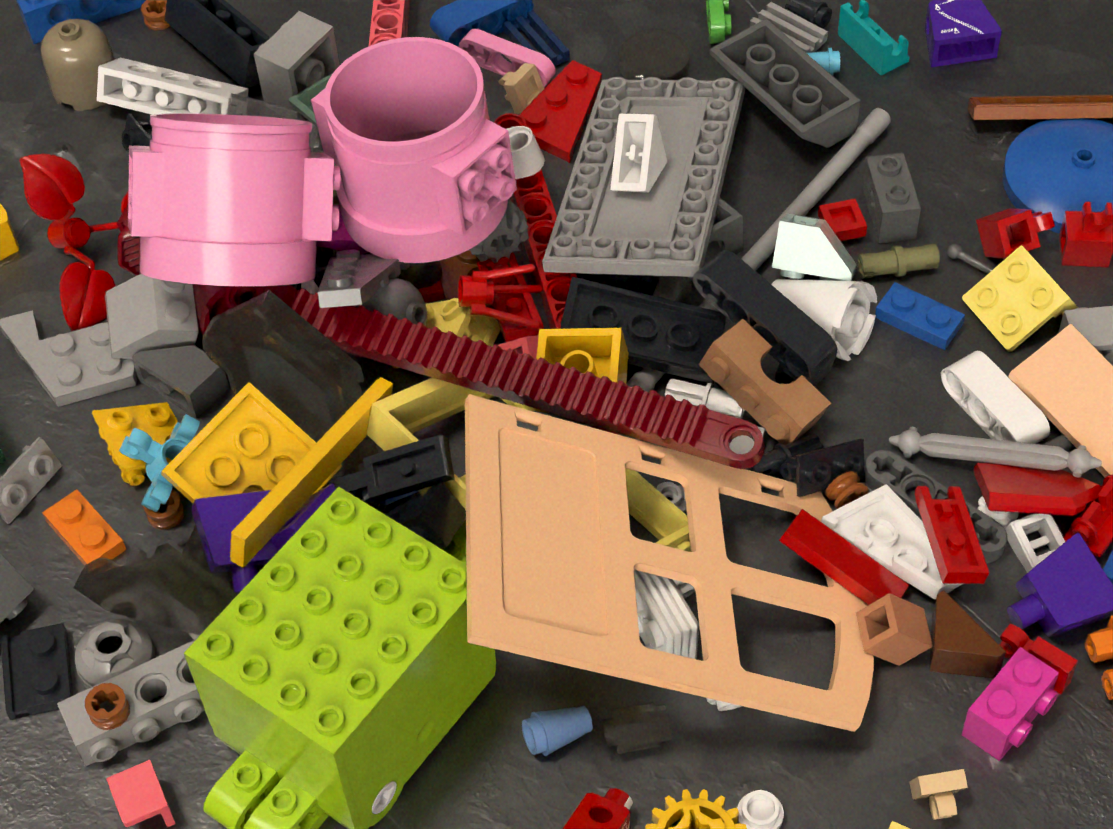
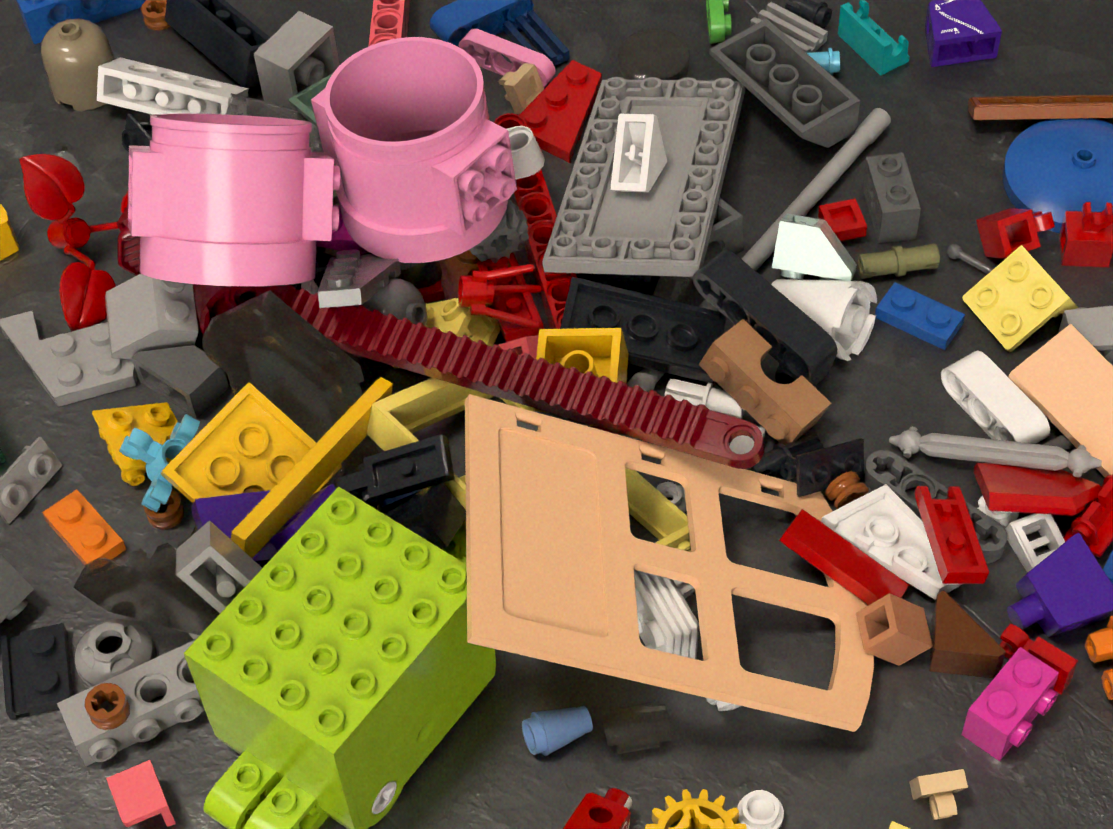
none -> light grey brick [176,520,262,613]

